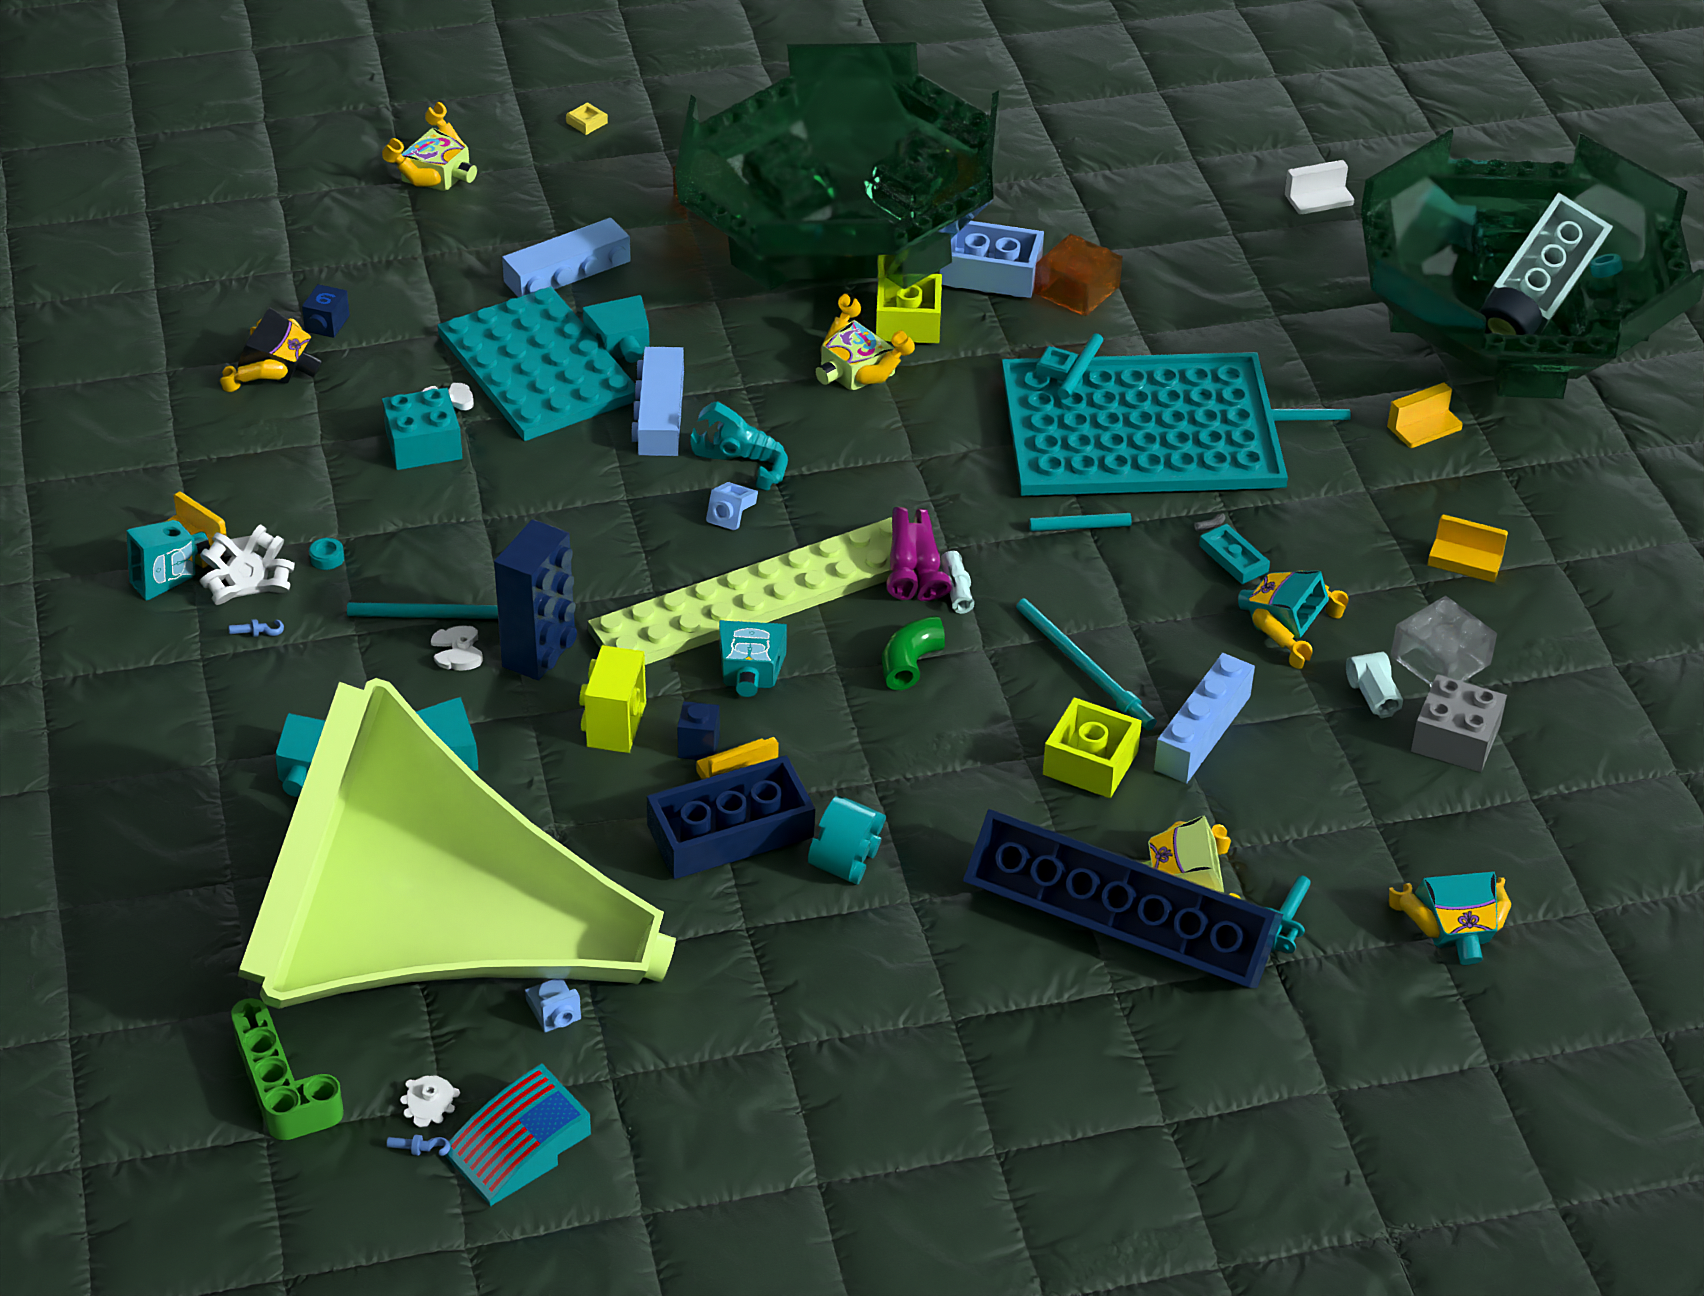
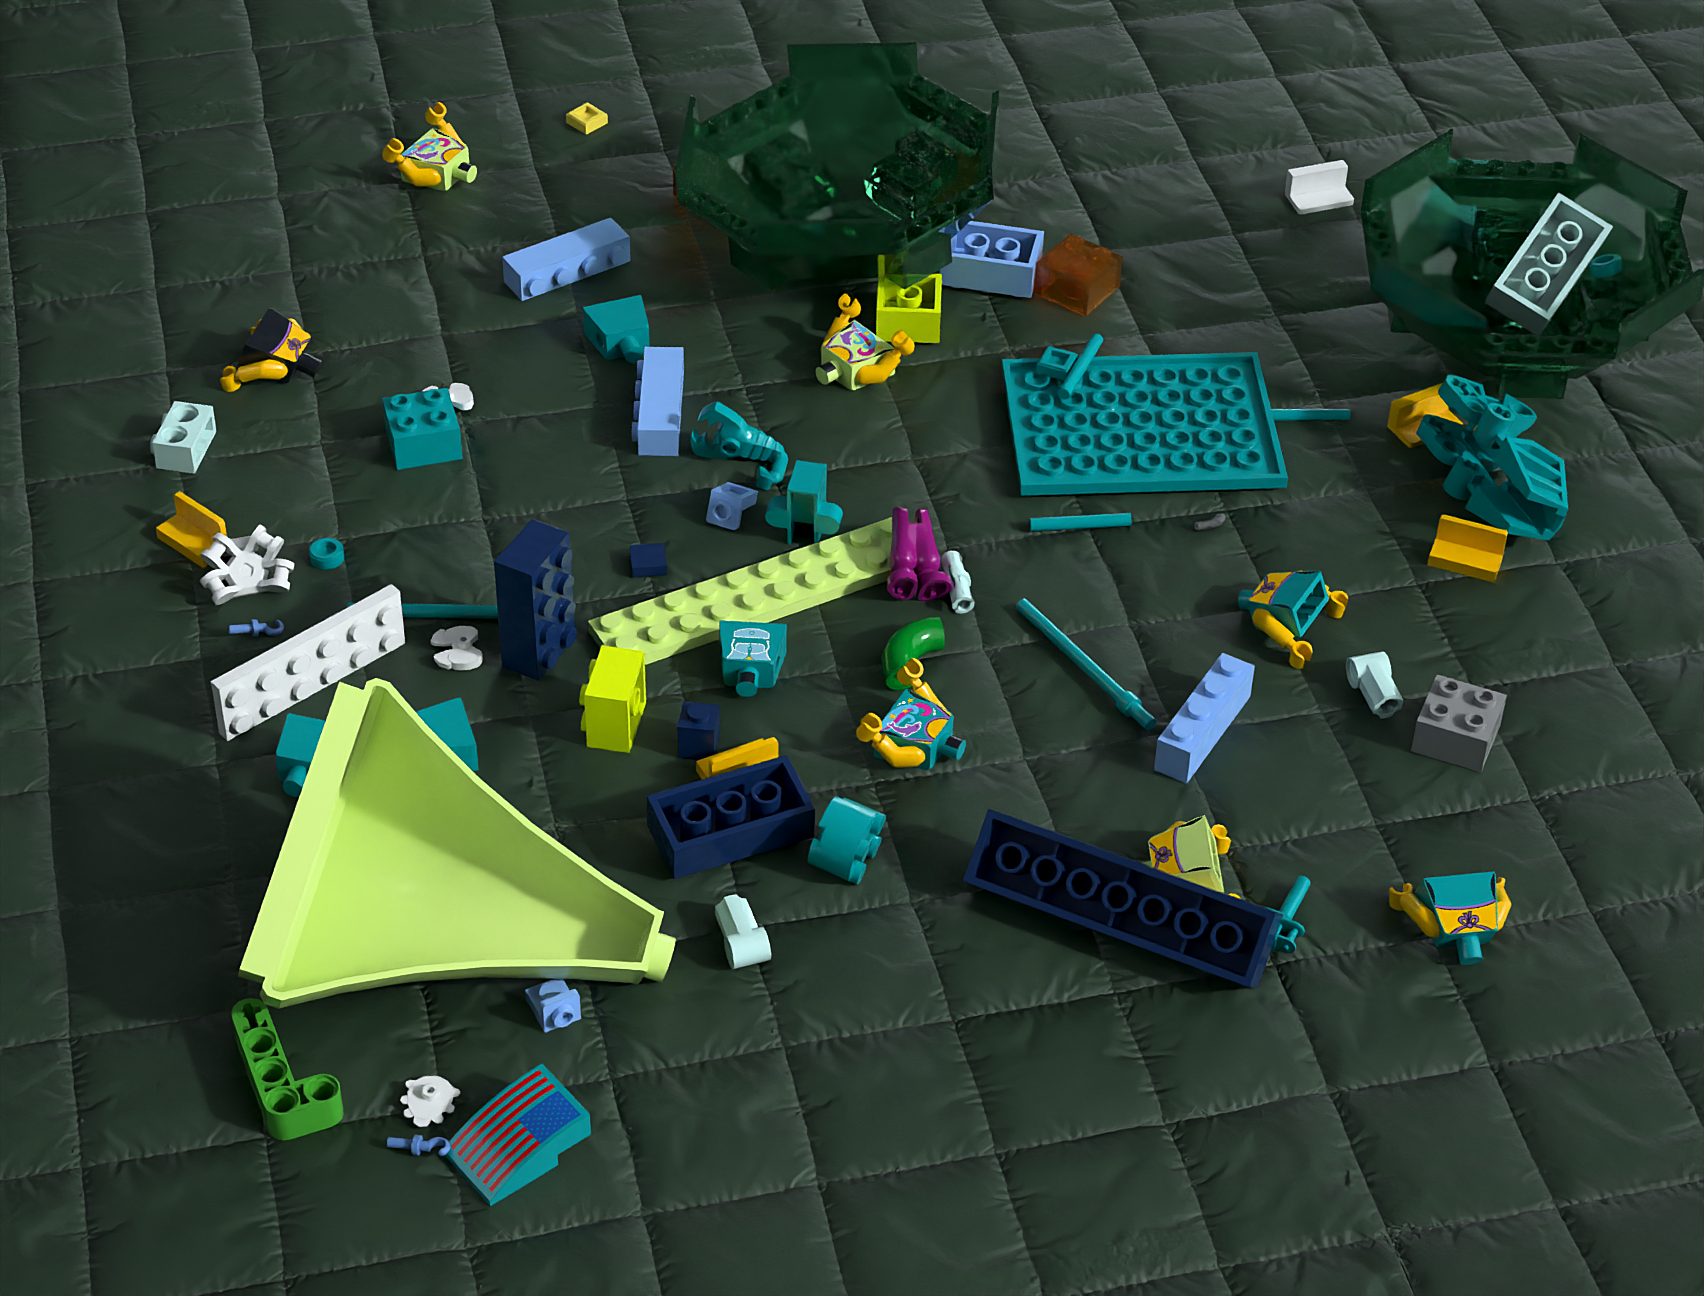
teal torso [126,520,210,601] -> none
dark blue brick [302,284,350,338] -> none
teal plate [437,286,639,441] -> none
neon yellow brick [1043,697,1142,798] -> none
teal plate [1199,524,1270,584] -> none
clear brick [1391,596,1497,687] -> none
black wheel [1477,287,1542,348] -> none
none -> light aqua brick [150,401,216,474]
none -> white plate [211,584,405,741]
none -> dark blue tile [630,543,667,577]
none -> light aqua piece [715,894,771,969]
none -> teal piece [765,460,843,545]
none -> torso [856,658,966,770]
none -> teal piece [1416,375,1568,541]

